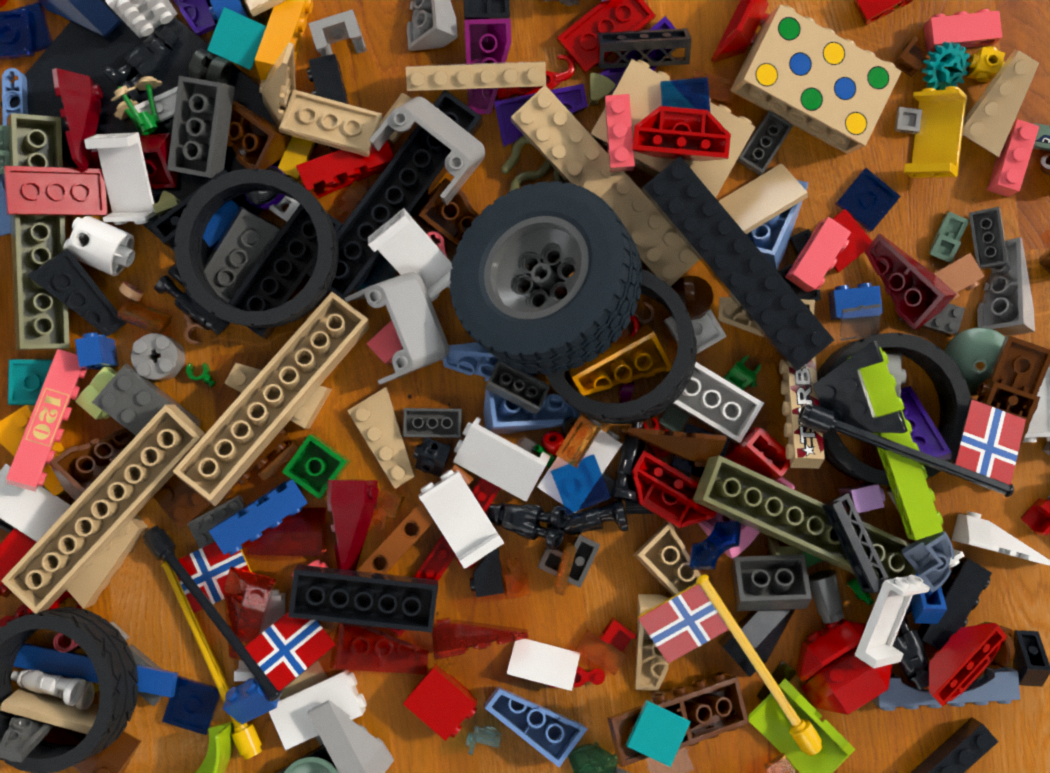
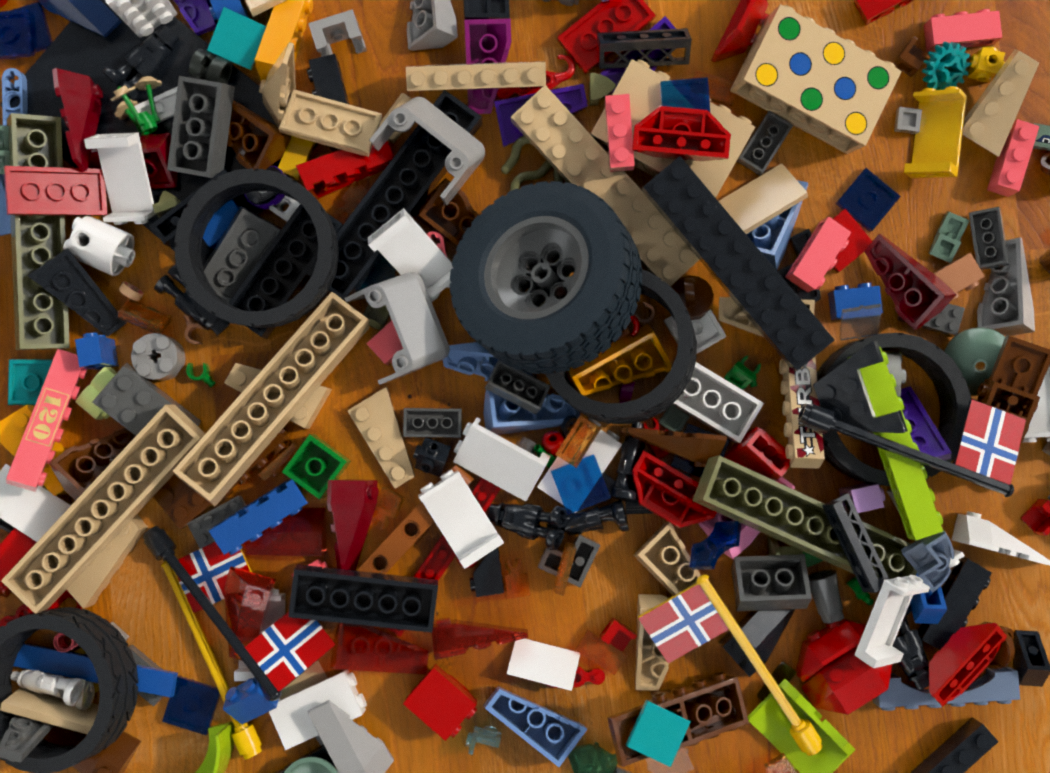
none -> olive tile [363,304,390,331]

